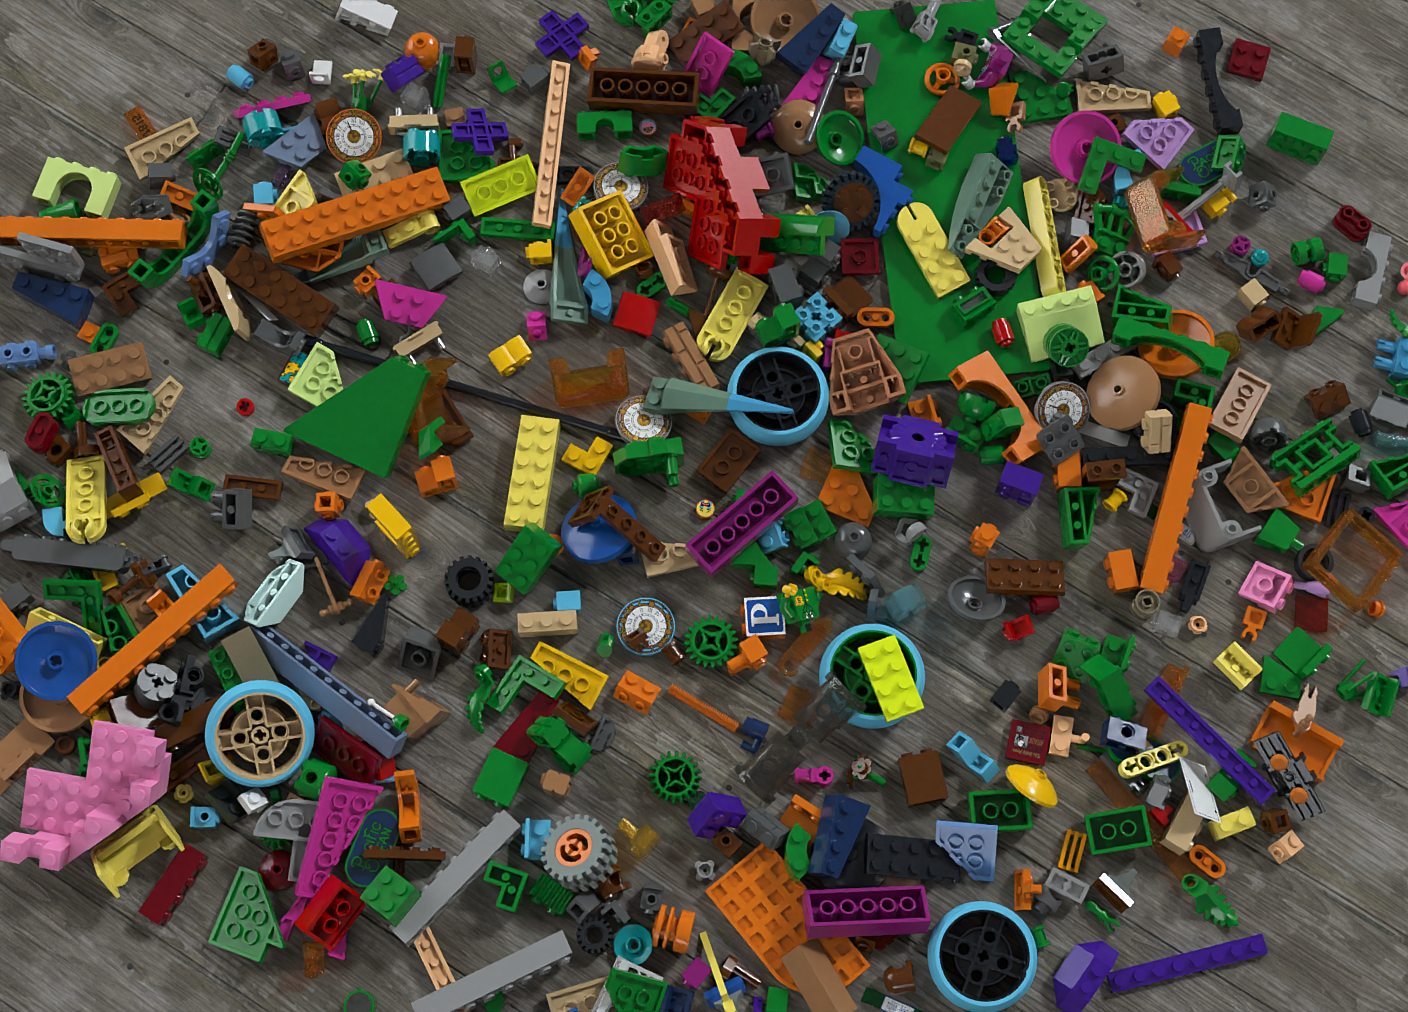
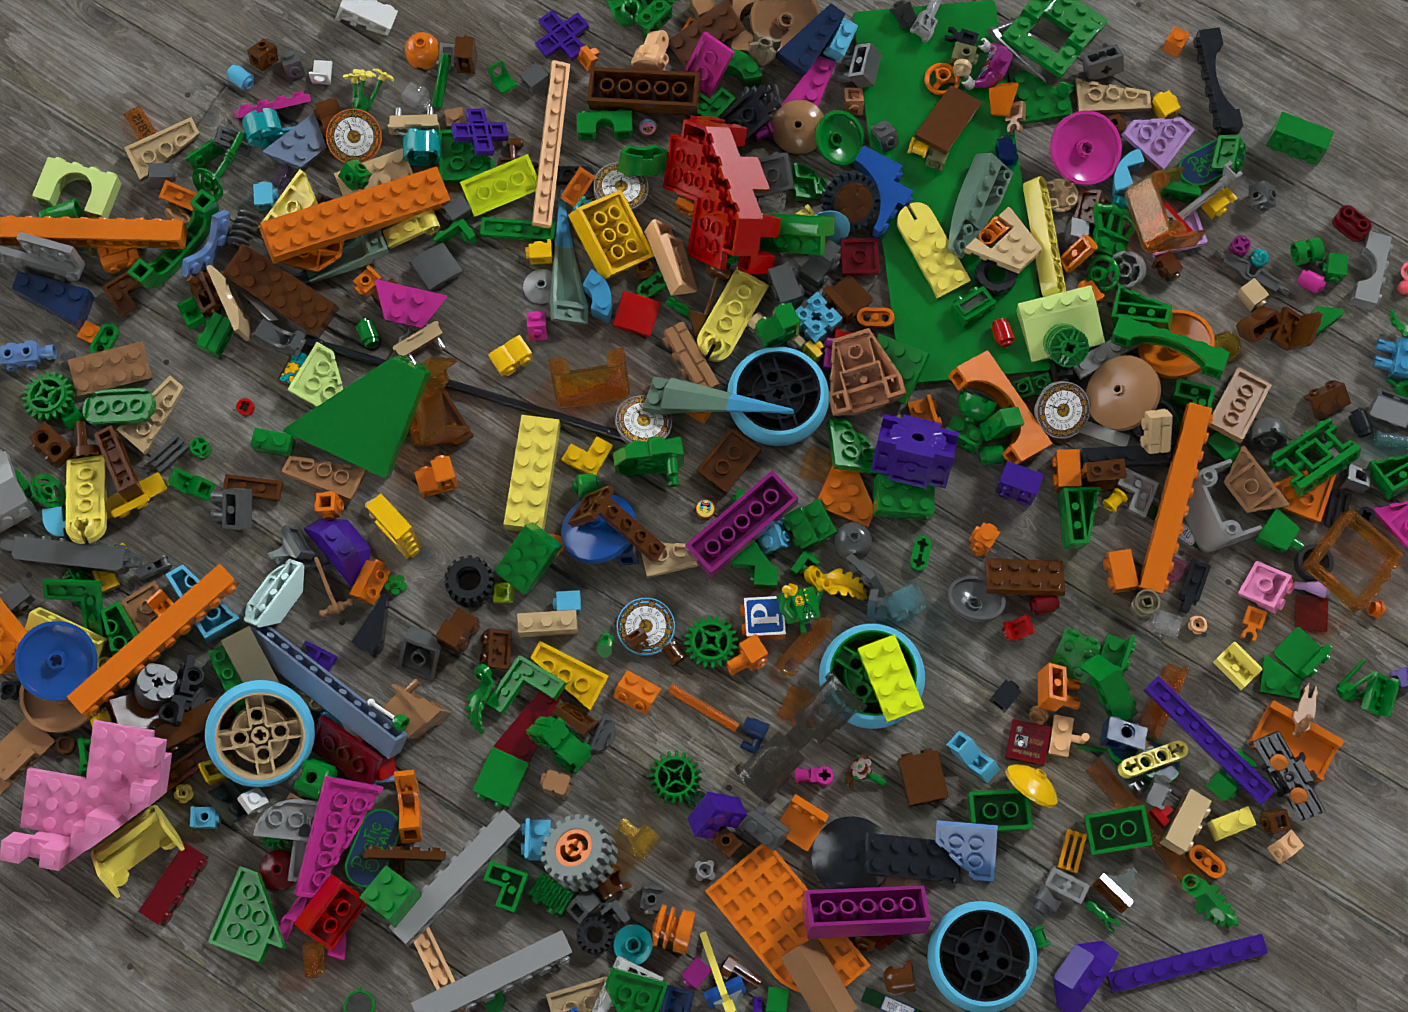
dark red brick [24,412,59,454] -> none
reddish brown bar [106,557,158,606] -> none
dark grey hinge [131,194,173,219] -> none
orange plate [243,203,285,220] -> none
dark green tile [270,785,282,805] -> none
dark purple brick [381,54,424,92] -> none
green slope [419,416,445,460] -> none
clear brick [470,245,501,277] -> none
magenta piece [577,247,592,278] -> none
clear red brick [640,193,686,226] -> none
green brick [783,823,811,884] -> none
dark grey bar [804,57,843,145] -> none
dark blue wedge [808,794,871,879] -> none
light grey piece [895,517,927,545] -> none
orange hinge [1014,869,1042,912] -> none
dark grey bracket [1036,411,1085,465] -> none
green plate [1076,136,1147,196] -> none
white sticker [1179,756,1221,823] -> none
dark red plate [1226,38,1271,82] -> none

